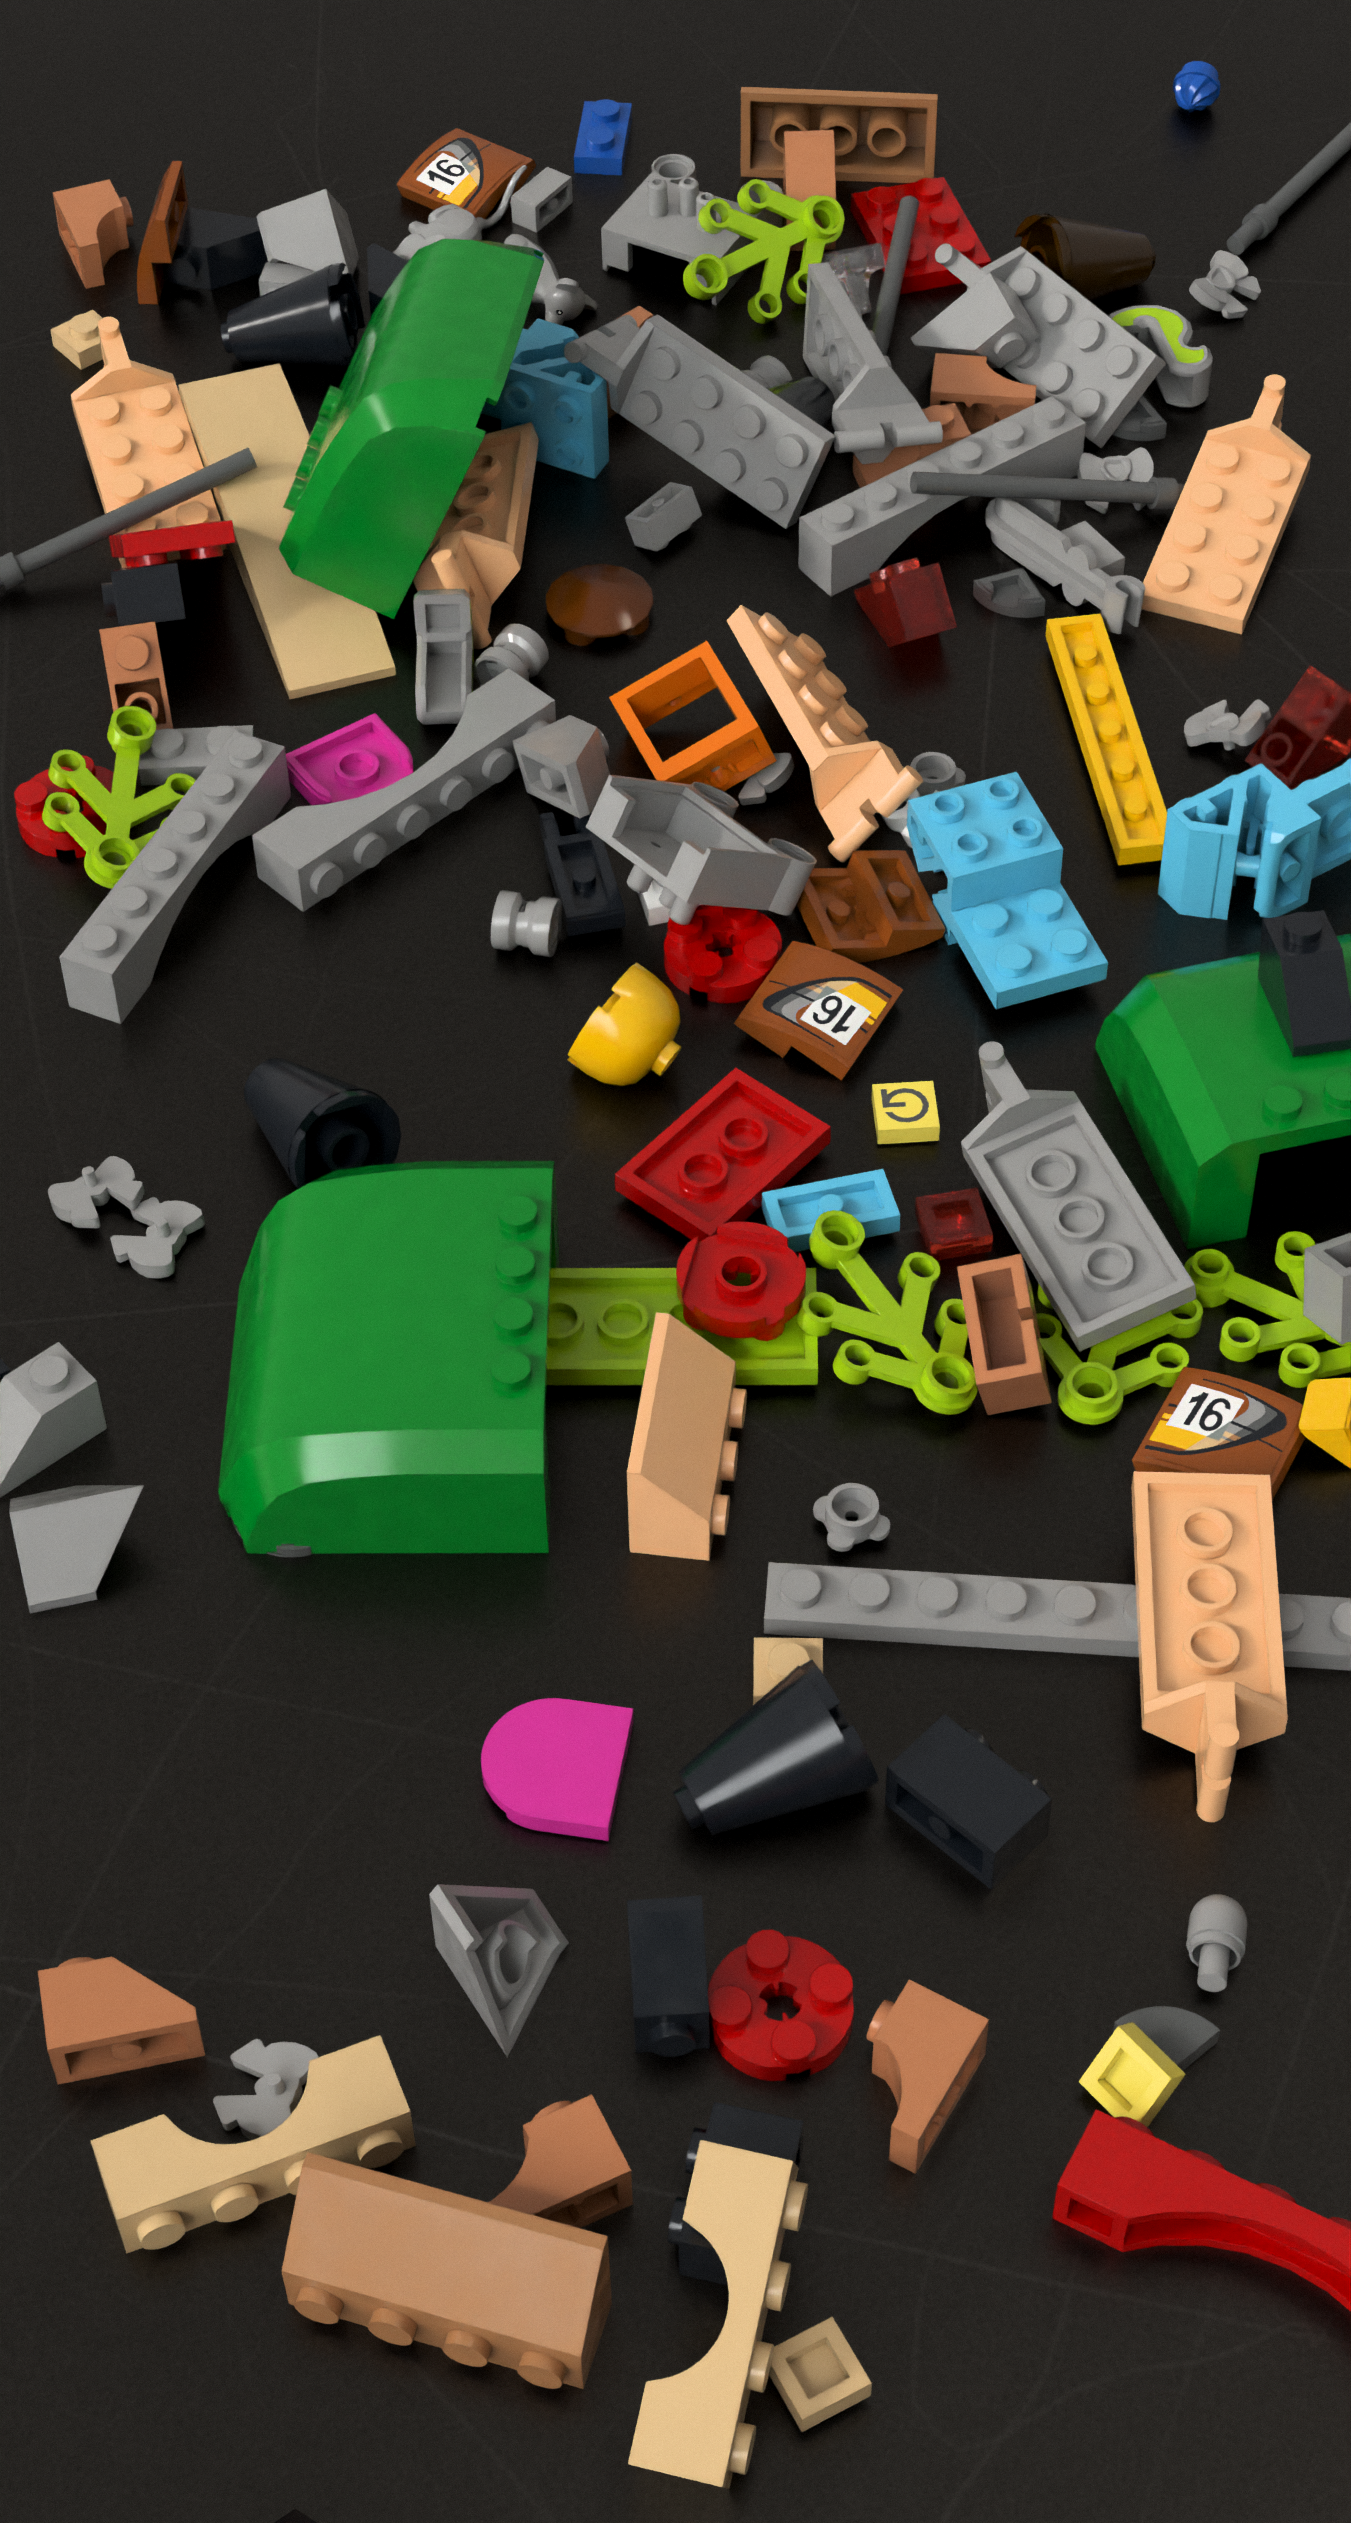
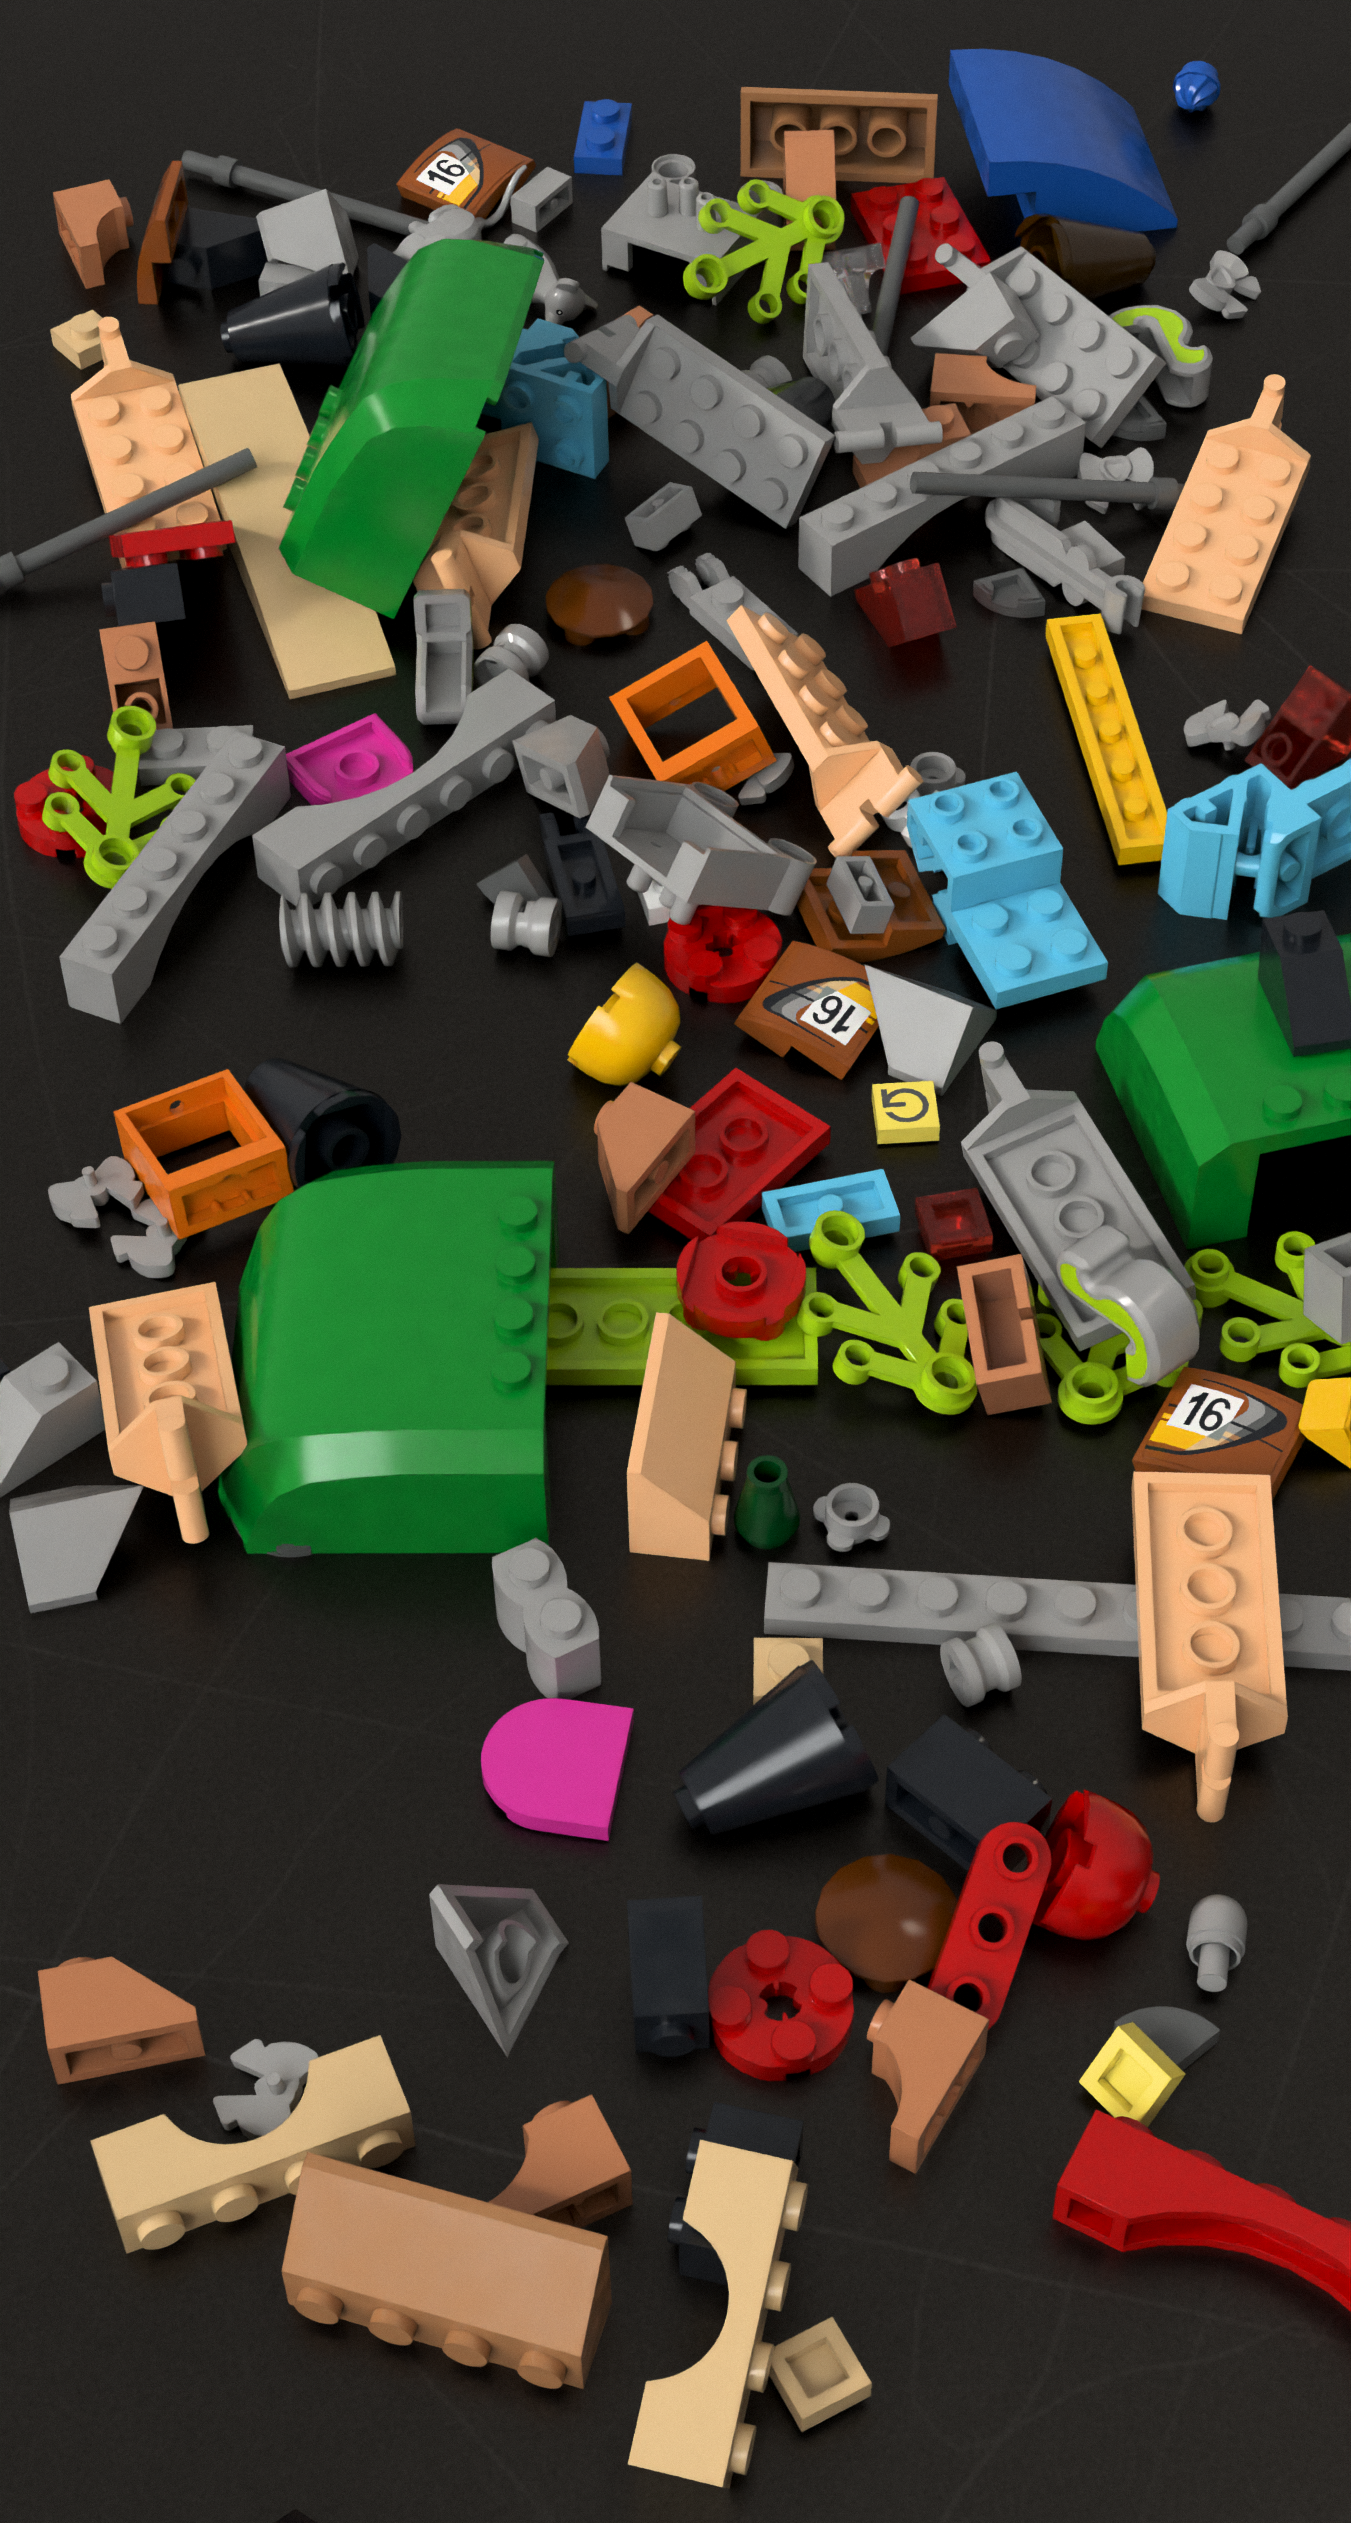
none -> light nougat hinge [89,1282,247,1544]
none -> orange window [113,1069,294,1240]
none -> dark grey bar [181,150,429,236]
none -> light grey piece [279,891,404,967]
none -> dark grey tile [477,854,554,904]
none -> light grey brick [492,1538,602,1699]
none -> nougat slope [594,1082,695,1234]
none -> light grey hinge [667,552,798,671]
none -> dark green cone [733,1455,800,1549]
none -> reddish brown dish [815,1854,957,1993]
none -> light grey piece [826,856,895,934]
none -> slope [865,965,997,1096]
none -> red plate [928,1822,1052,2030]
none -> light grey wheel [940,1622,1022,1707]
none -> blue slope [949,49,1178,232]
none -> red cylinder [1032,1789,1160,1940]
none -> light grey animal [1056,1225,1200,1387]

